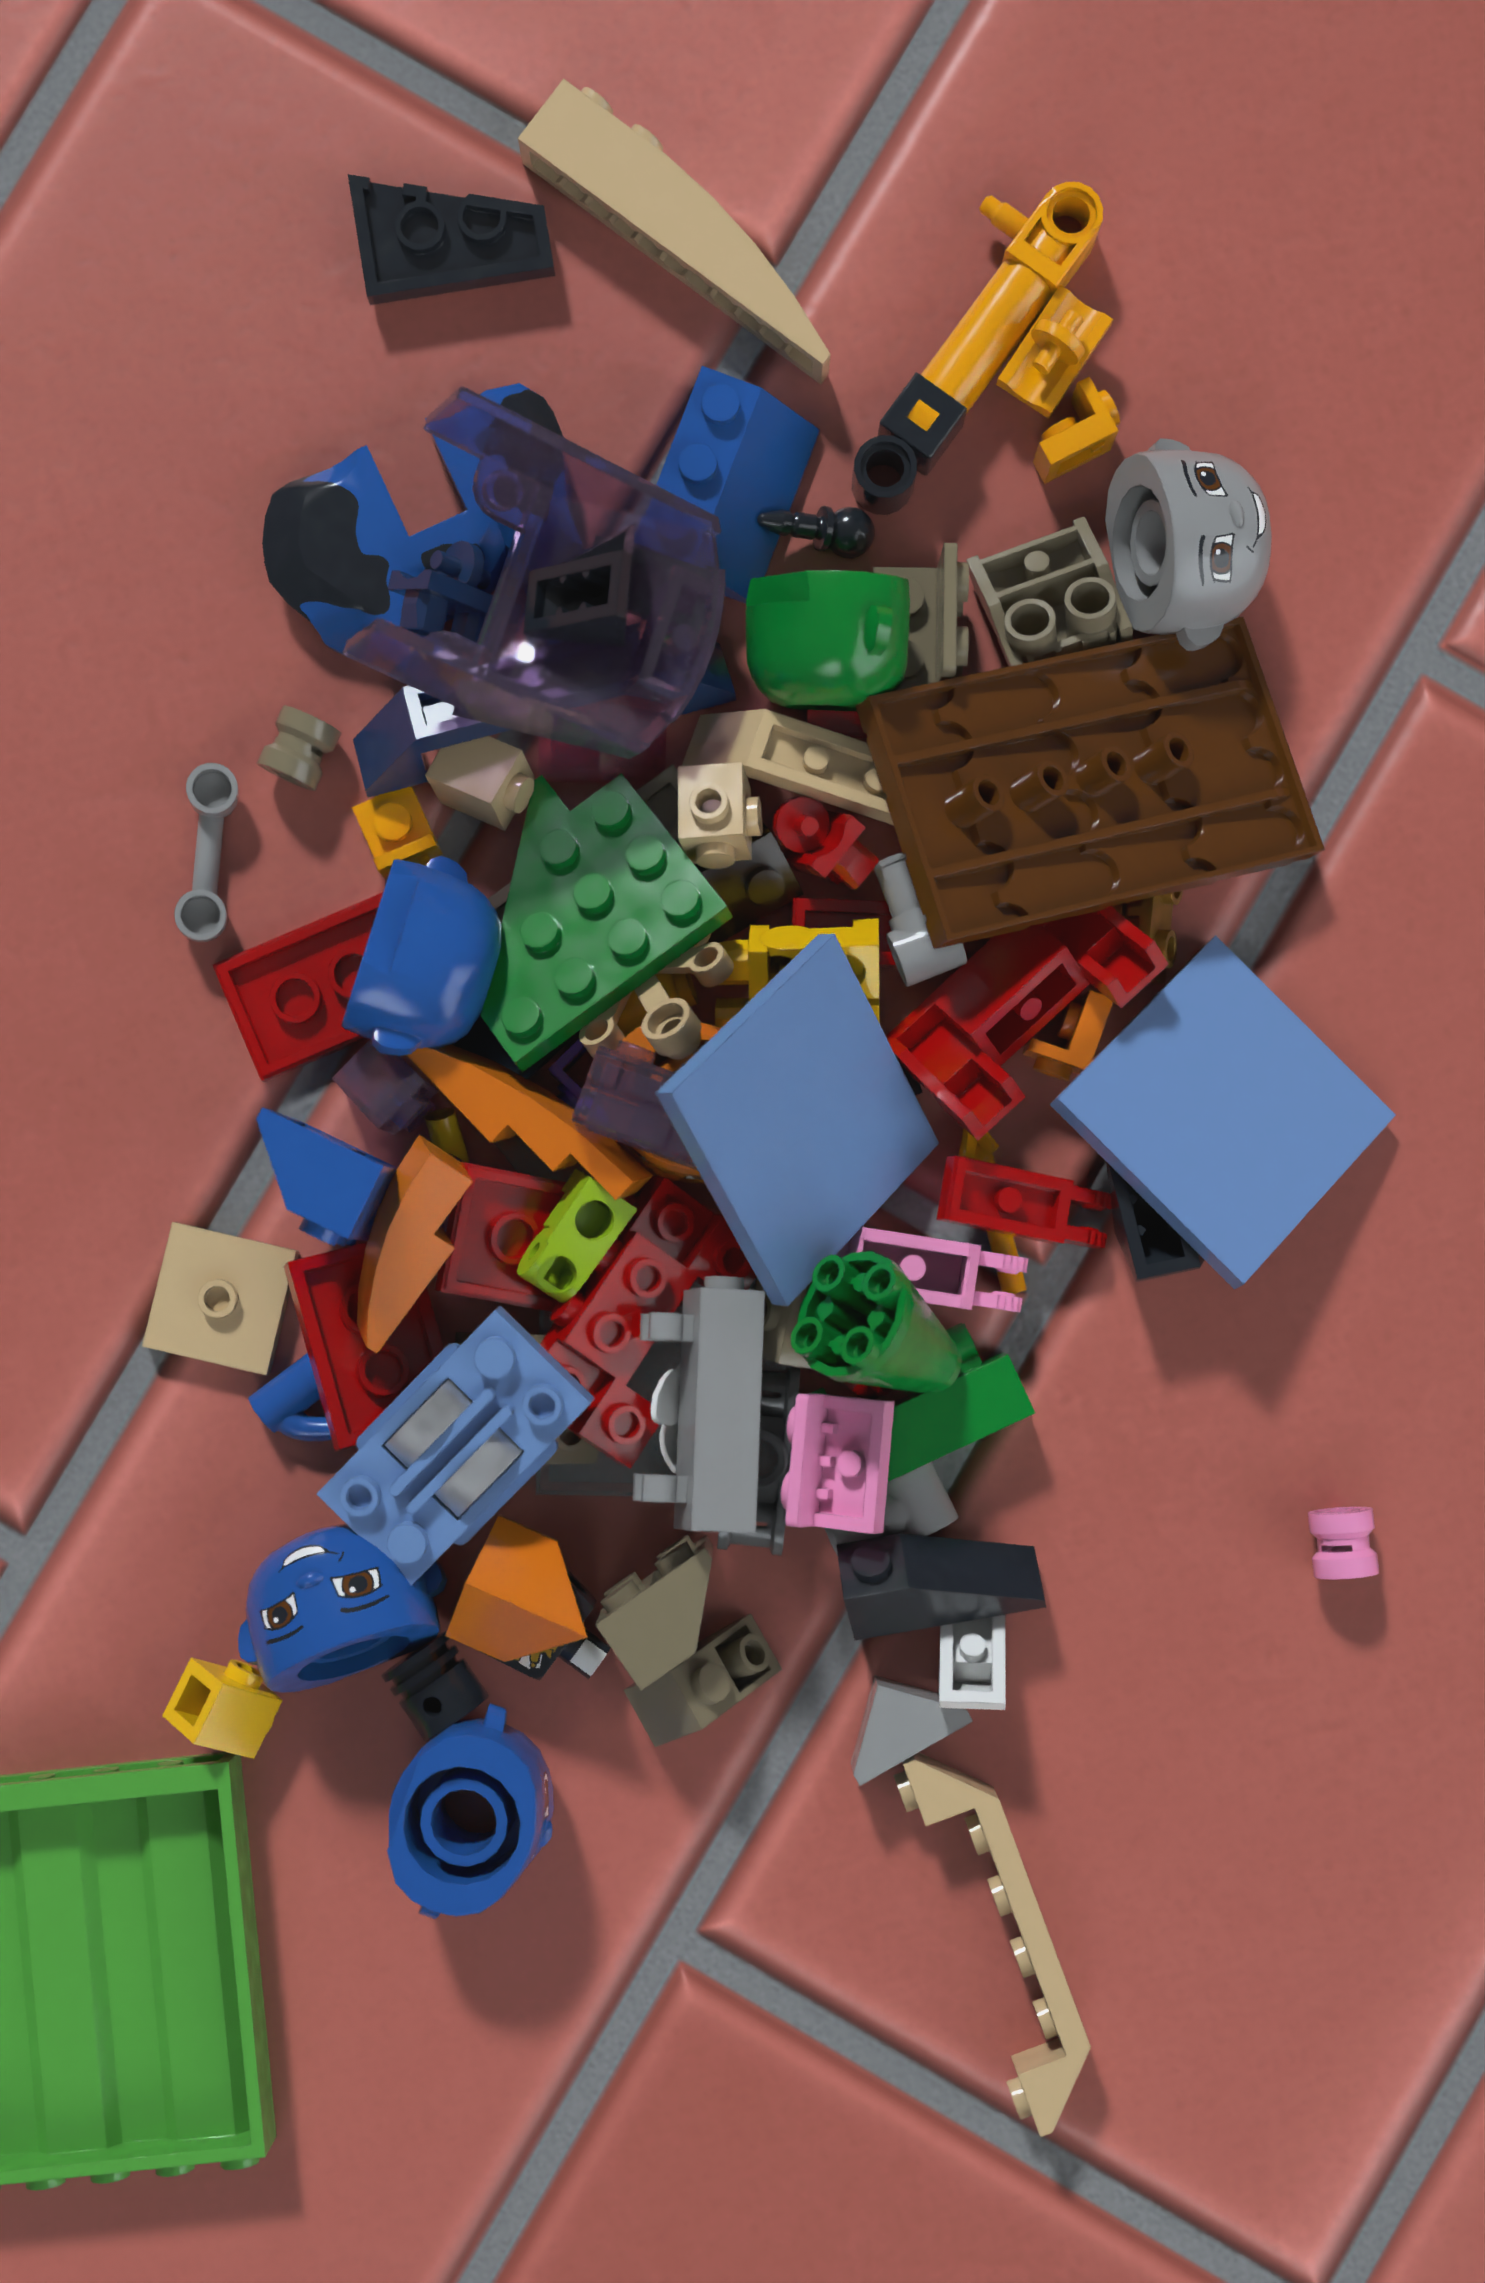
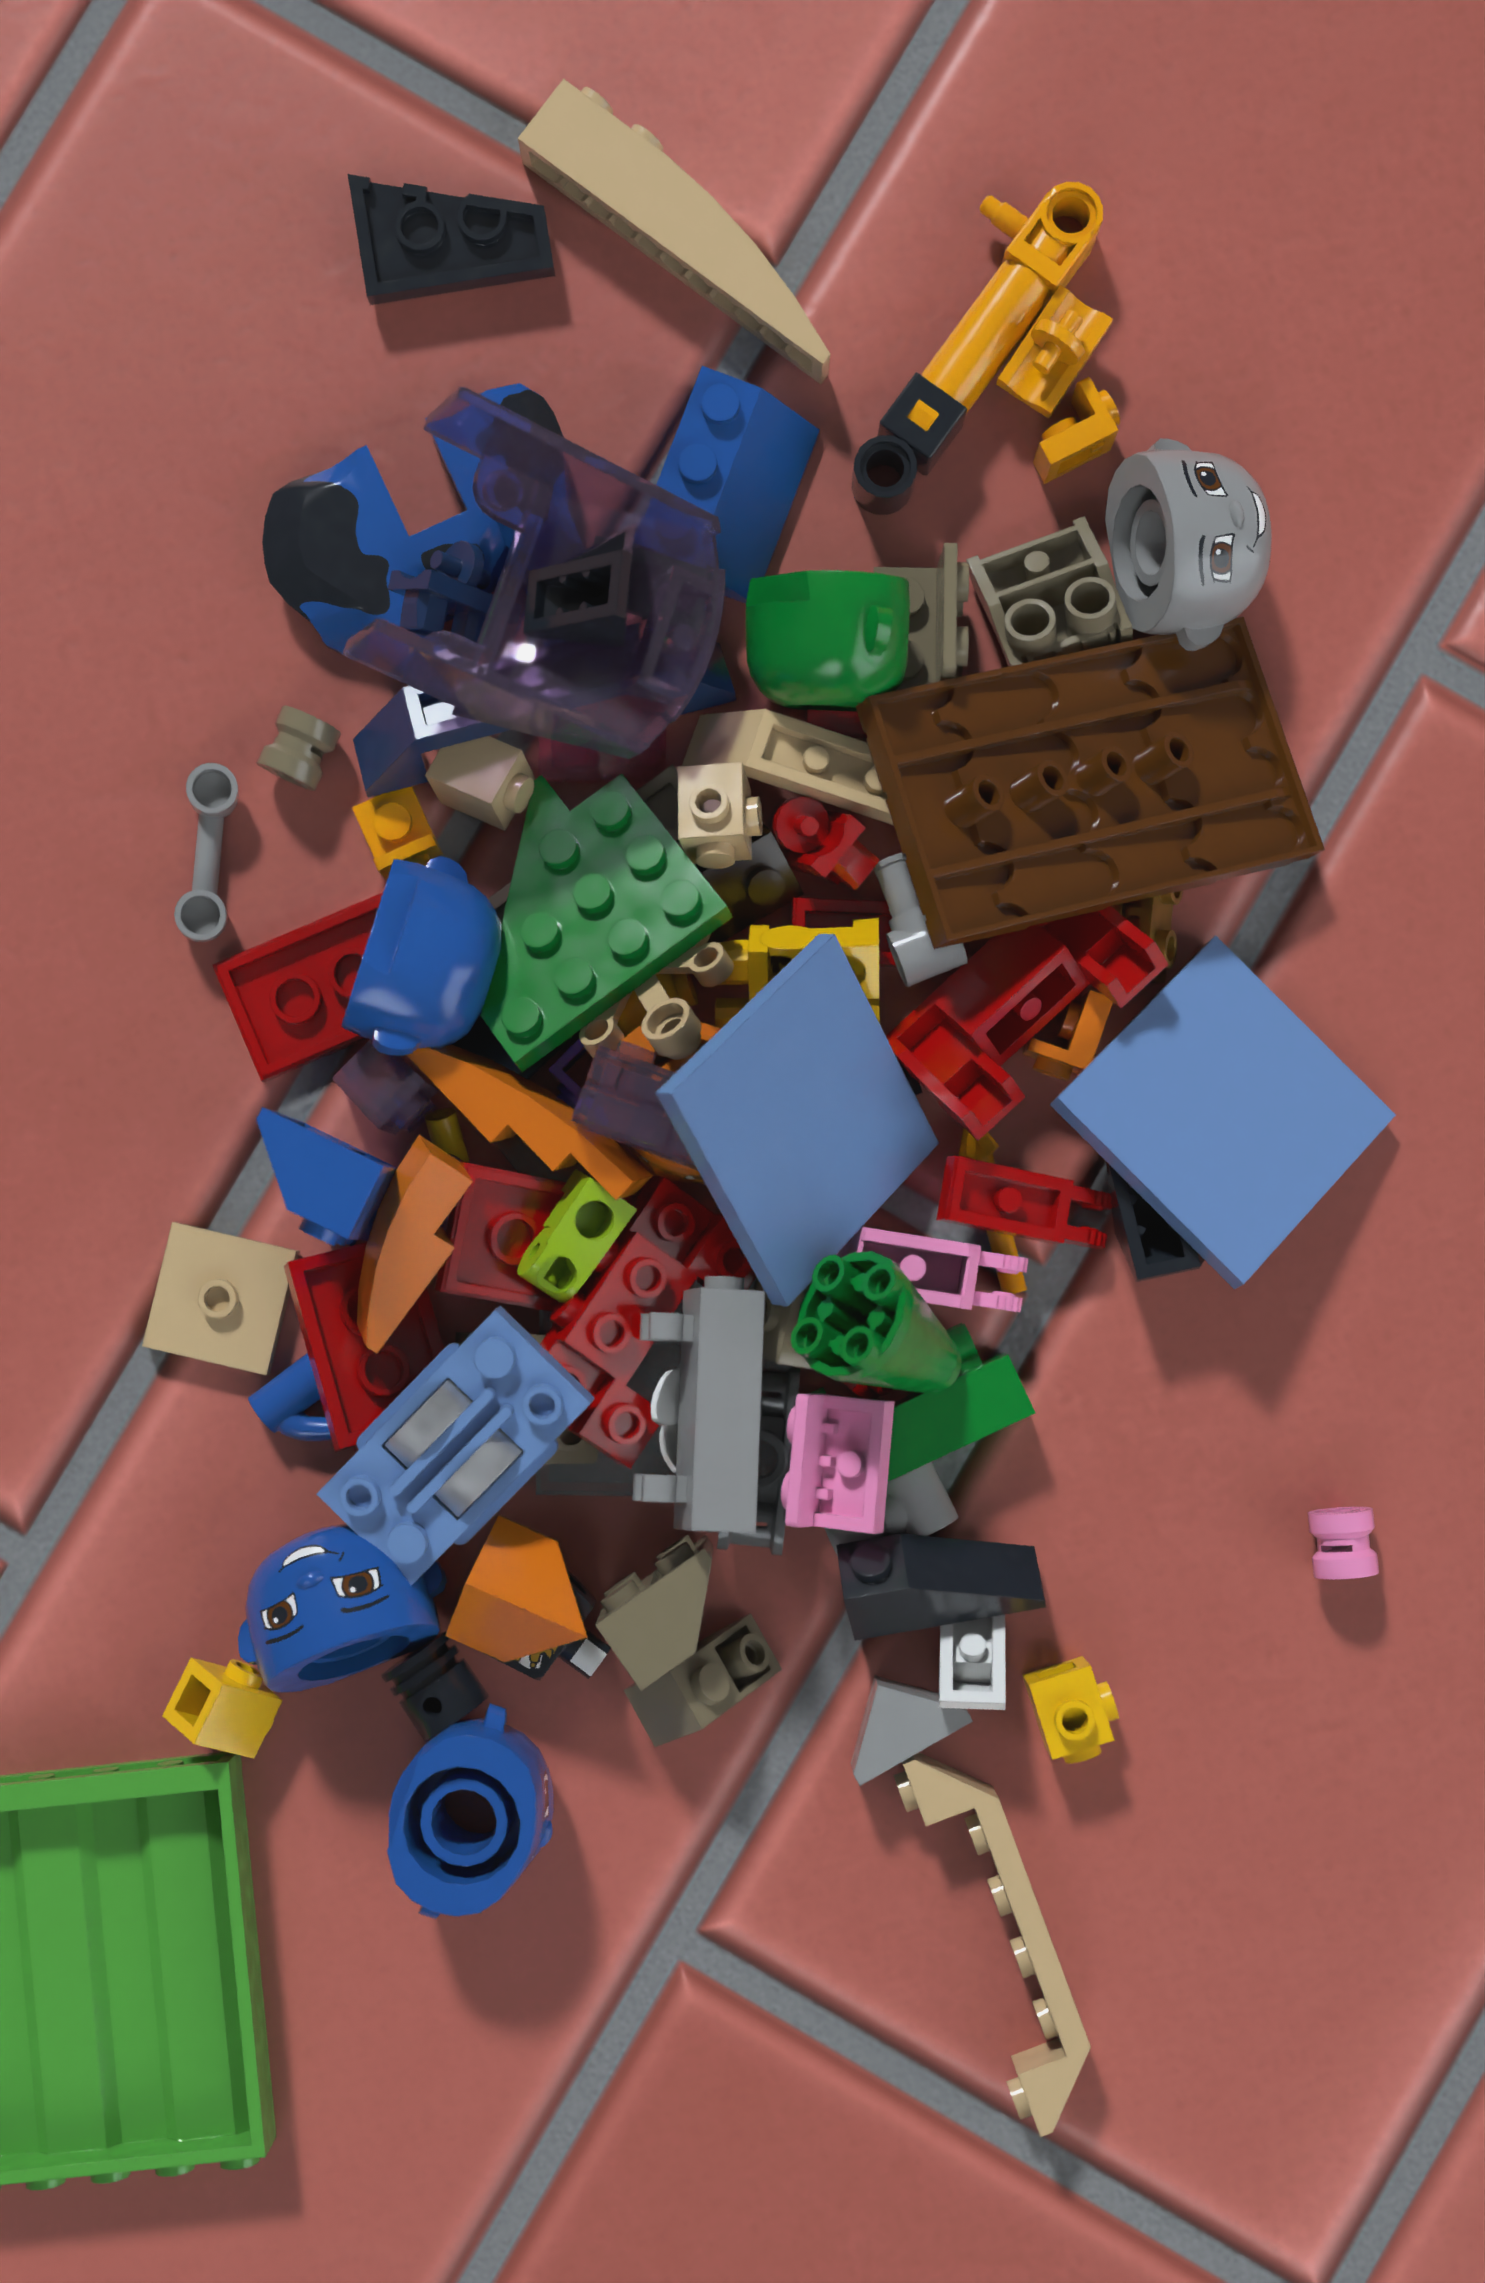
black bar [757,506,875,558] -> none
none -> yellow brick [1022,1656,1119,1764]

